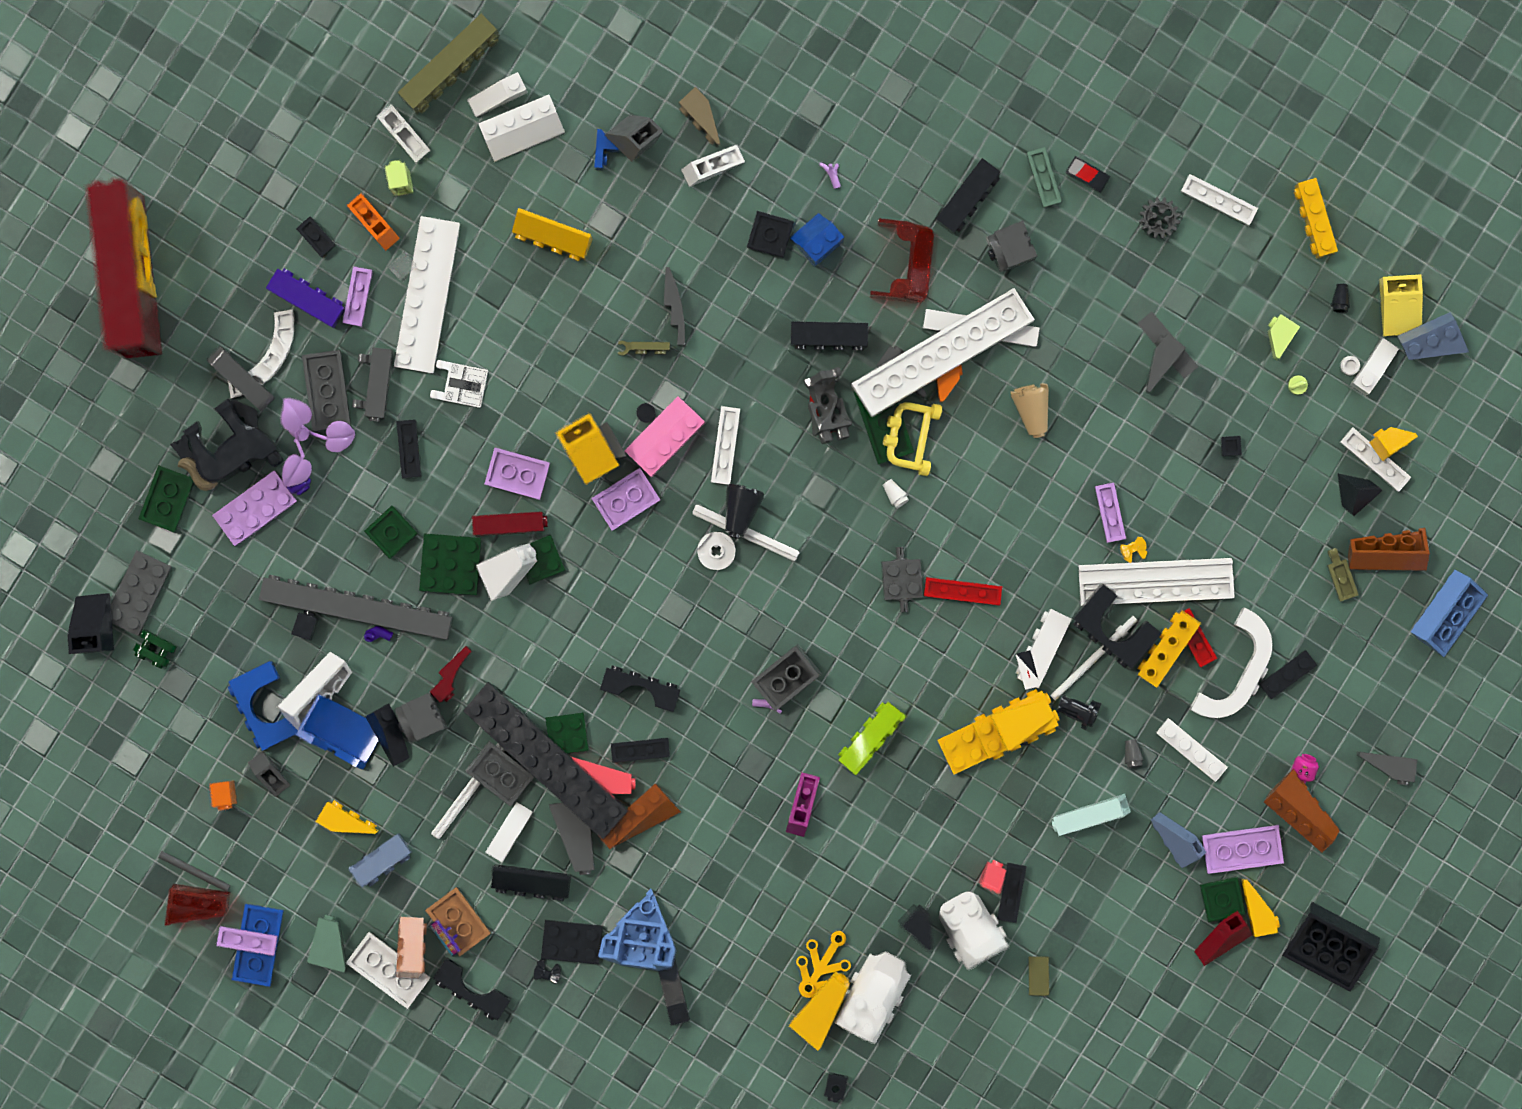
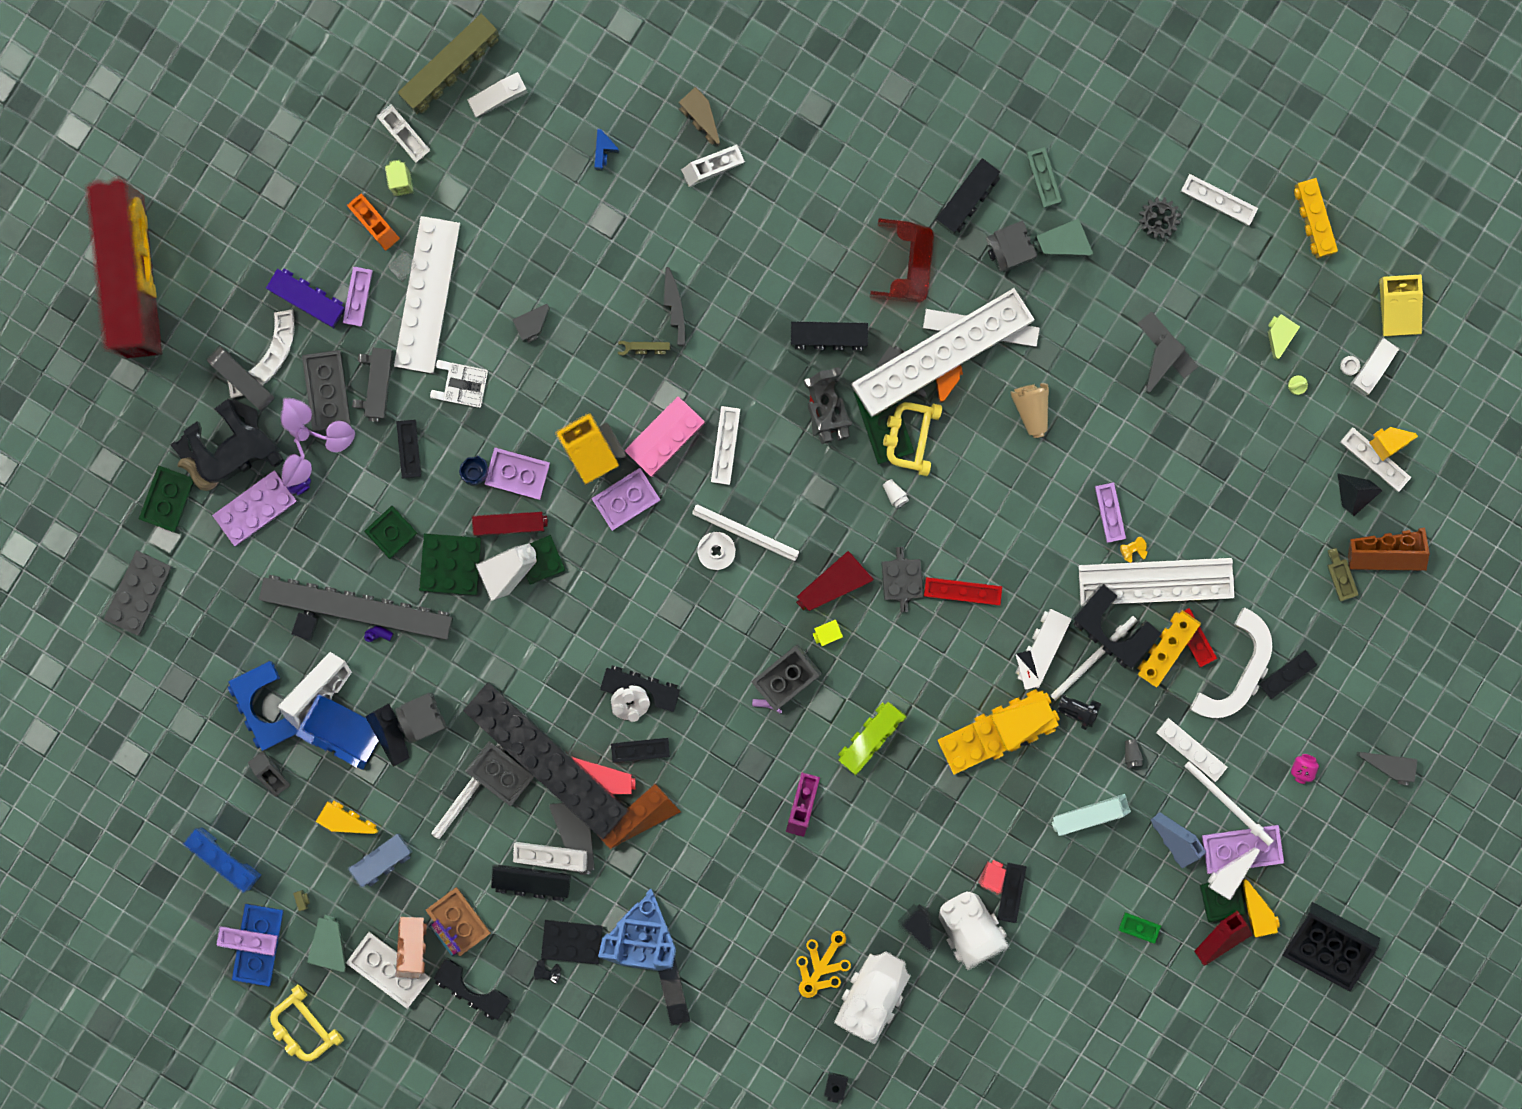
black slope [67,593,114,654] -> none
dark green brick [133,629,177,669] -> none
dark grey bar [158,851,231,892] -> none
clear red wedge [164,884,230,926] -> none
orange brick [210,781,237,810] -> none
black plate [296,216,336,258] -> none
dark red slope [430,646,473,703] -> none
white slope [479,95,565,162] -> none
white slope [486,802,533,862] -> none
yellow slope [512,208,592,261] -> none
dark green plate [545,712,589,753] -> none
dark grey slope [605,115,663,162] -> none
black piece [636,403,656,423] -> none
black cone [725,484,764,539] -> none
black plate [747,211,794,258] -> none
blue slope [789,213,844,267] -> none
yellow slope [789,971,850,1051] -> none
lavender bar [819,162,841,189] -> none
olive slope [1028,956,1049,996] -> none
slope [1066,156,1110,193] -> none
black plate [1220,436,1242,456] -> none
dark orange wedge [1264,768,1340,852] -> none
black cone [1331,284,1350,313] -> none
sand blue wedge [1397,312,1469,360] -> none
medium blue slope [1411,570,1488,657] -> none
none -> blue arch [183,827,262,893]
none -> light yellow bar [270,984,344,1062]
none -> olive plate [293,890,310,911]
none -> dark blue hair [459,455,489,486]
none -> dark grey slope [513,304,550,343]
none -> white plate [513,842,587,872]
none -> white plate [611,686,650,722]
none -> dark red slope [796,551,874,611]
none -> neon yellow brick [812,619,843,646]
none -> sand green slope [1033,218,1093,257]
none -> green plate [1118,912,1161,944]
none -> white bar [1184,761,1274,846]
none -> white slope [1208,847,1260,900]

